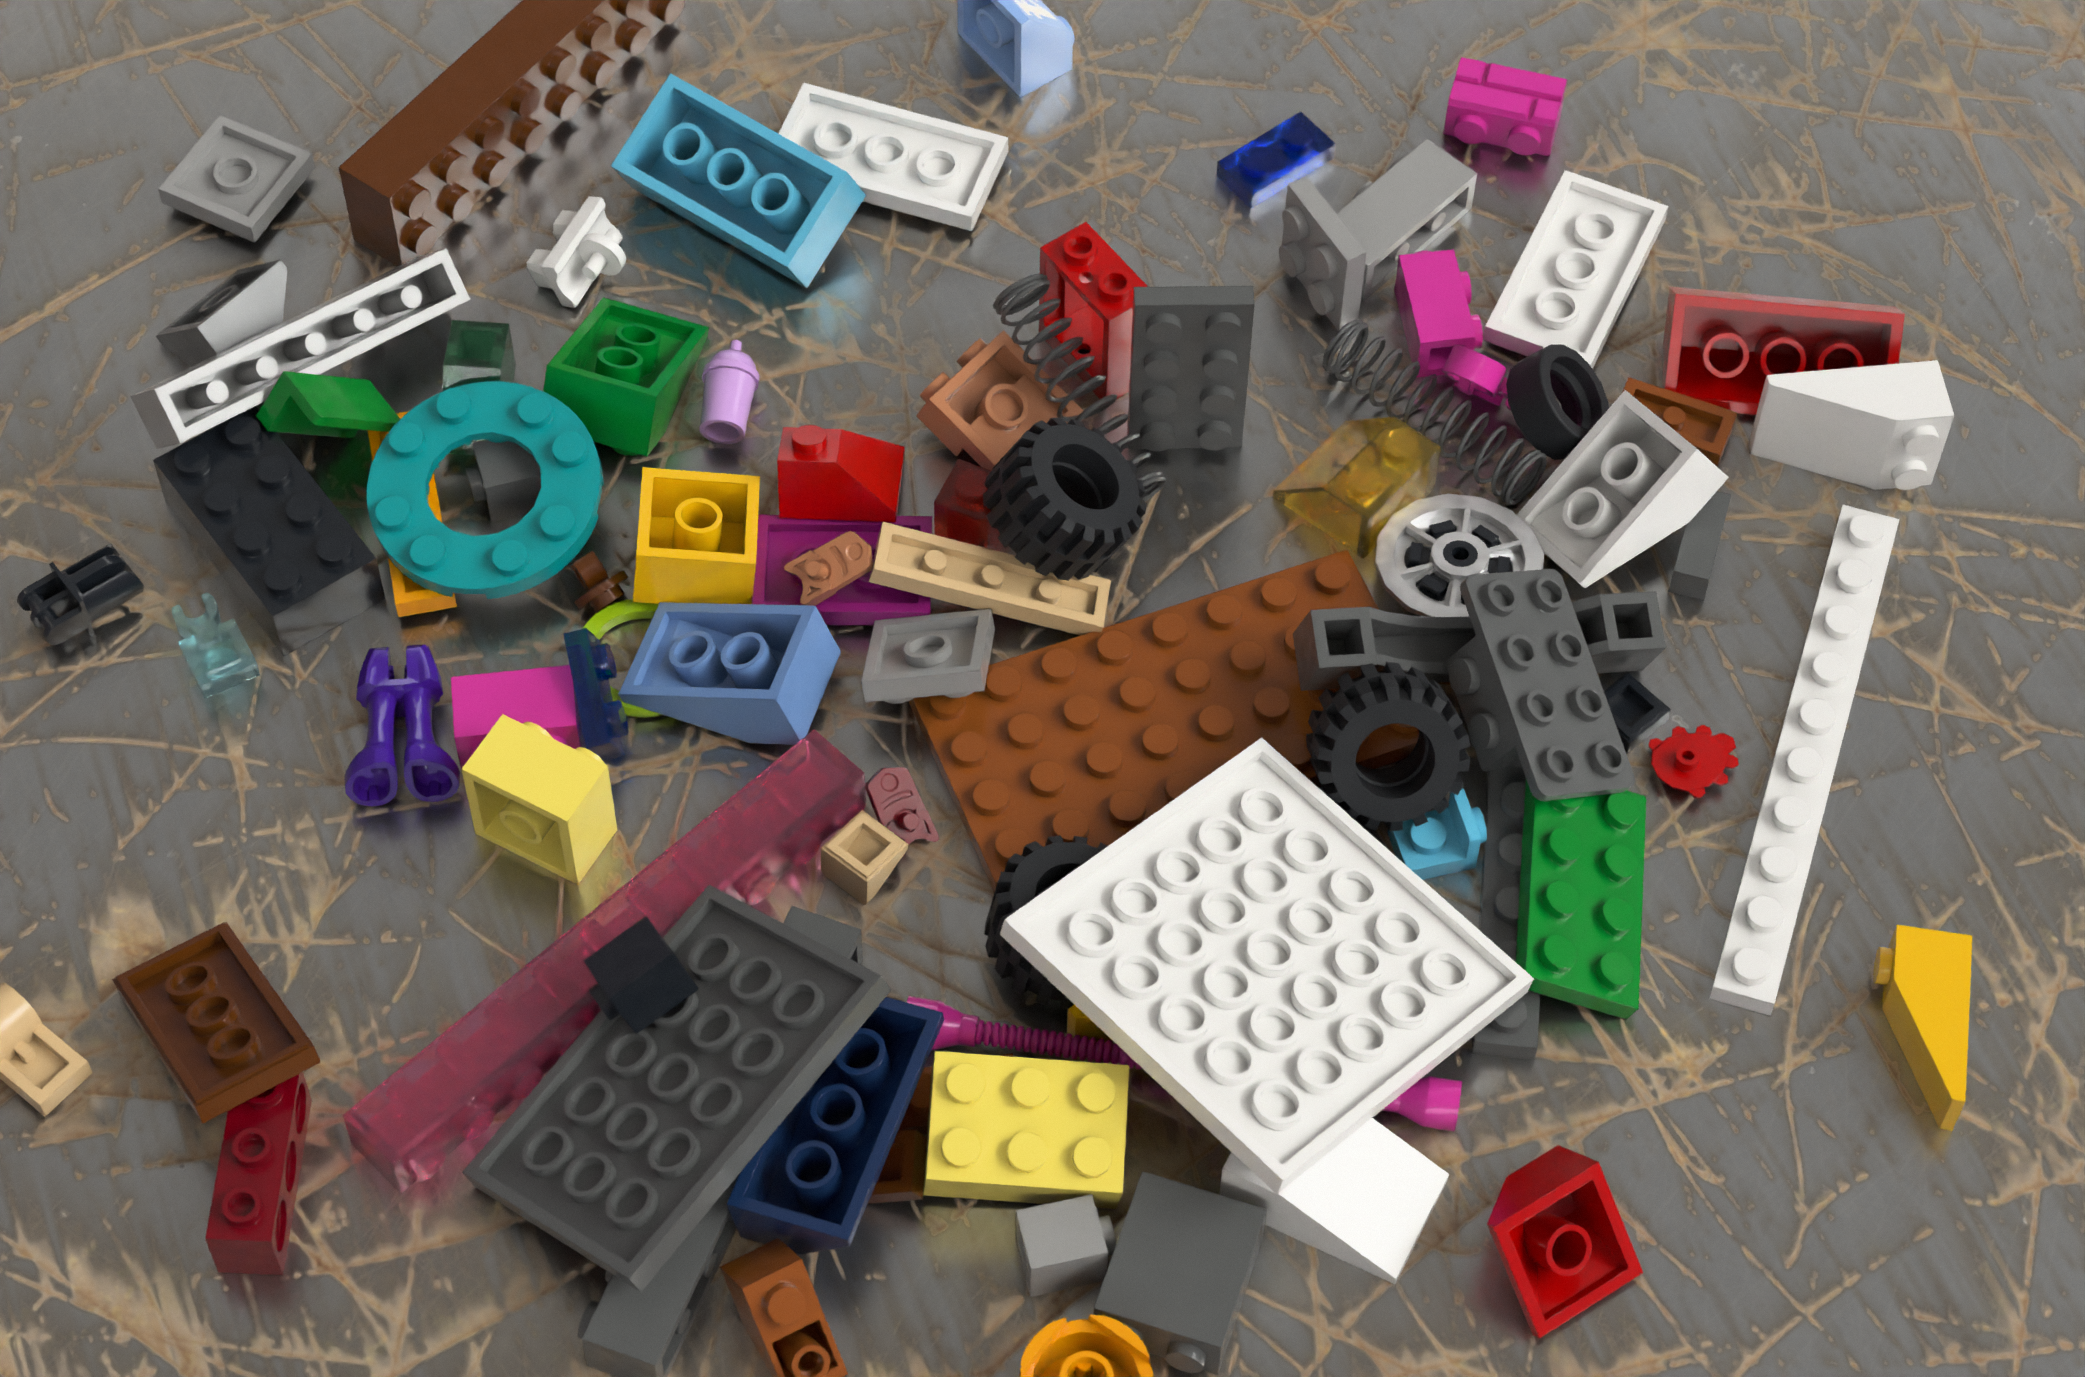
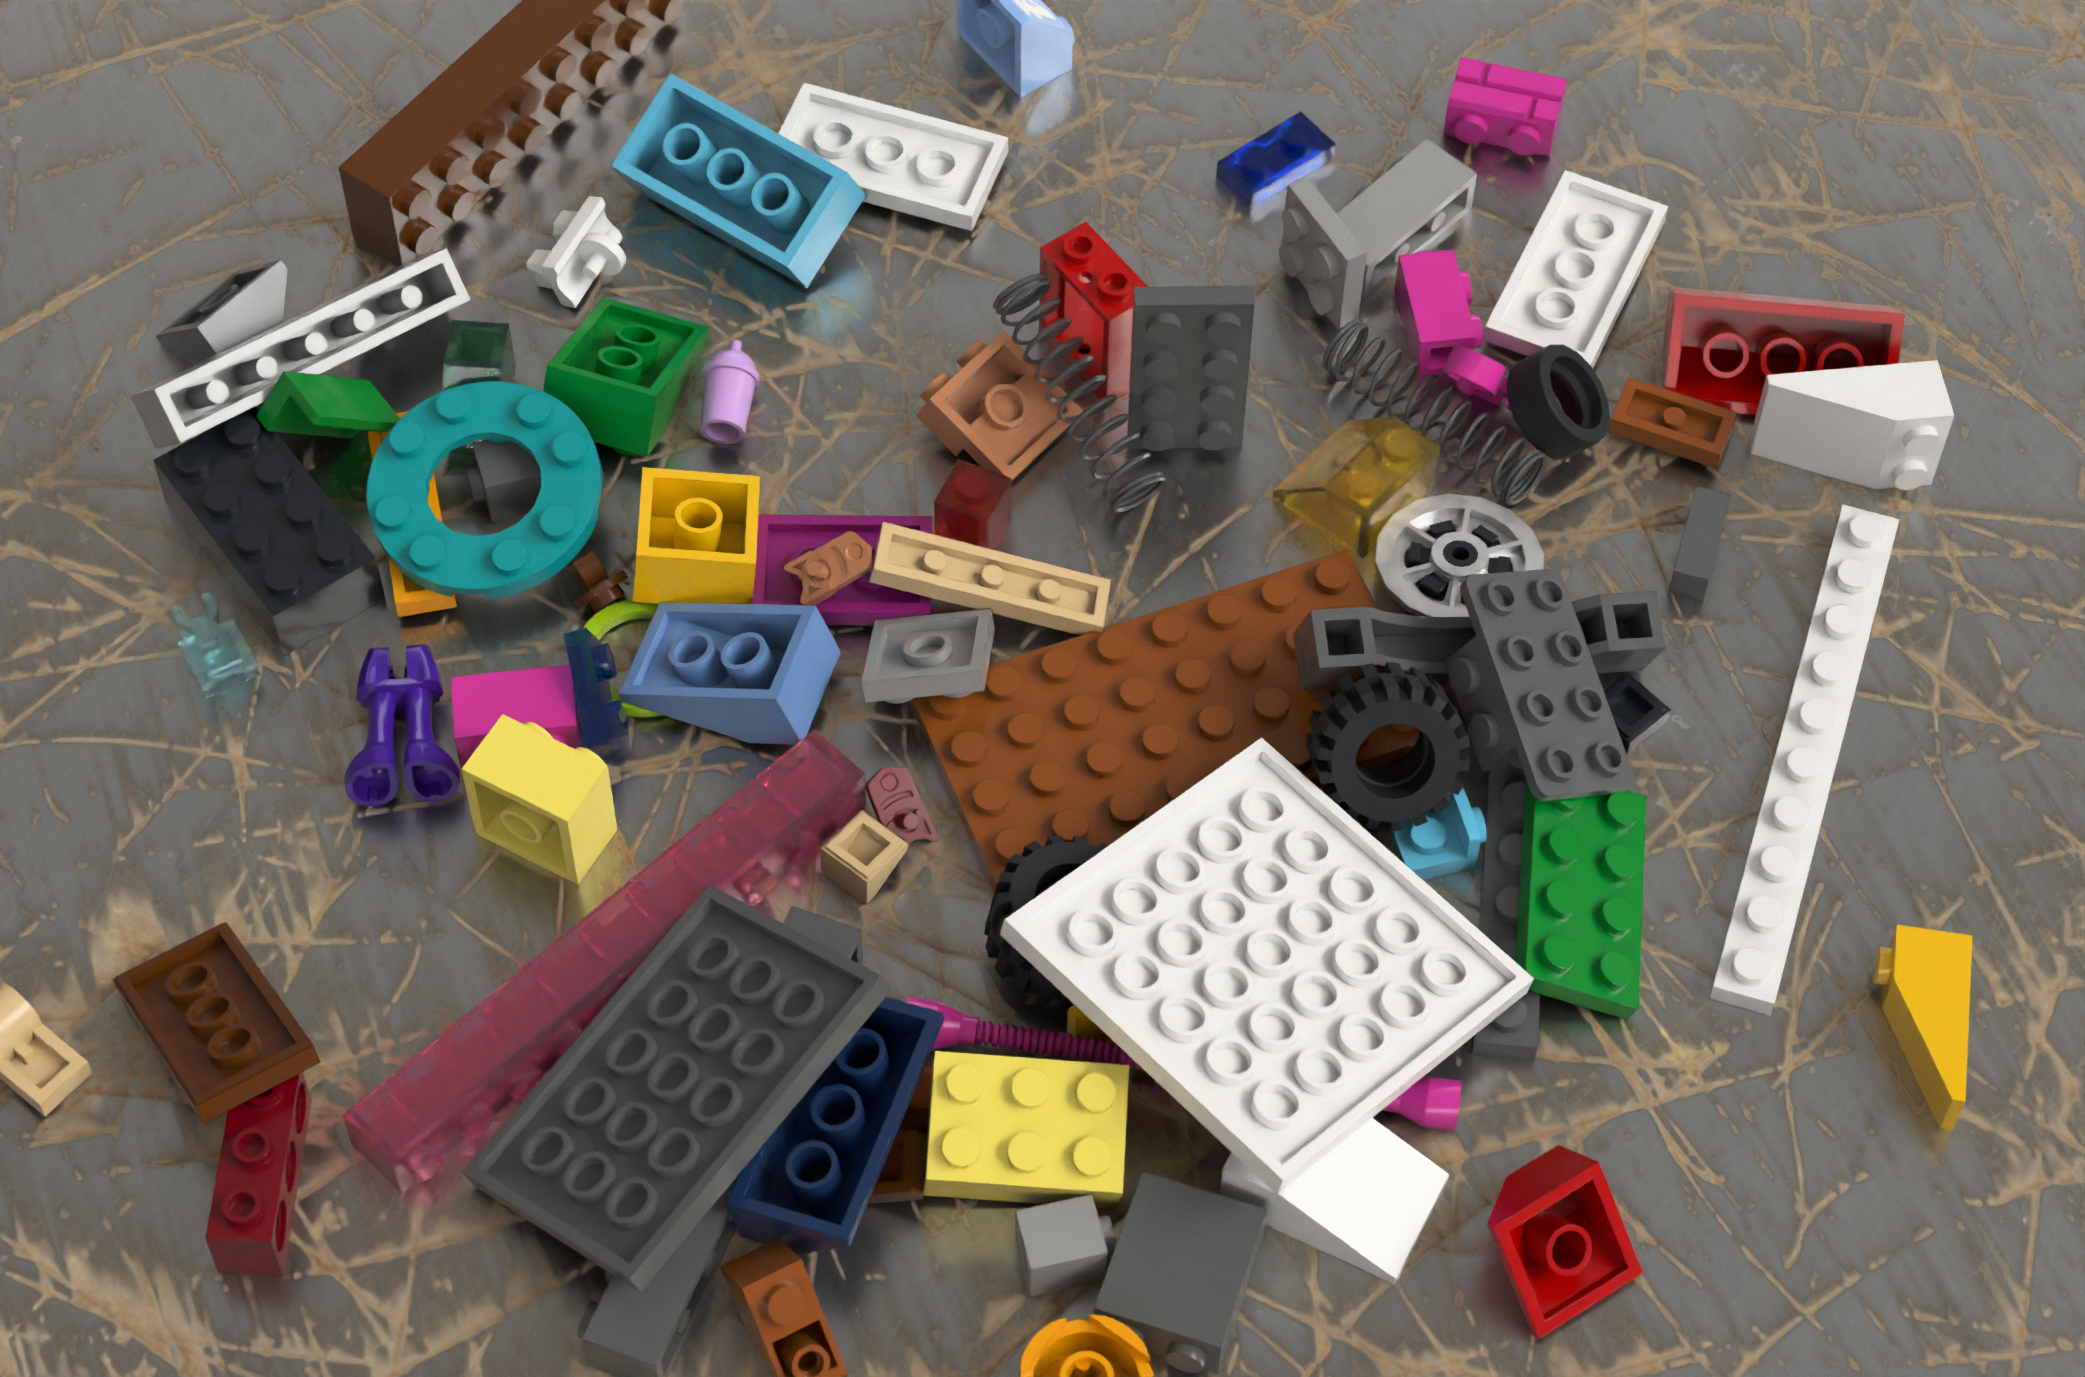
black arm [17,543,144,645] -> none
light grey plate [158,115,315,242] -> none
black brick [583,916,699,1034] -> none
red slope [777,425,905,522] -> none
black tyre [983,417,1146,581] -> none
white slope [1517,390,1729,588] -> none
red piece [1648,725,1739,799] -> none

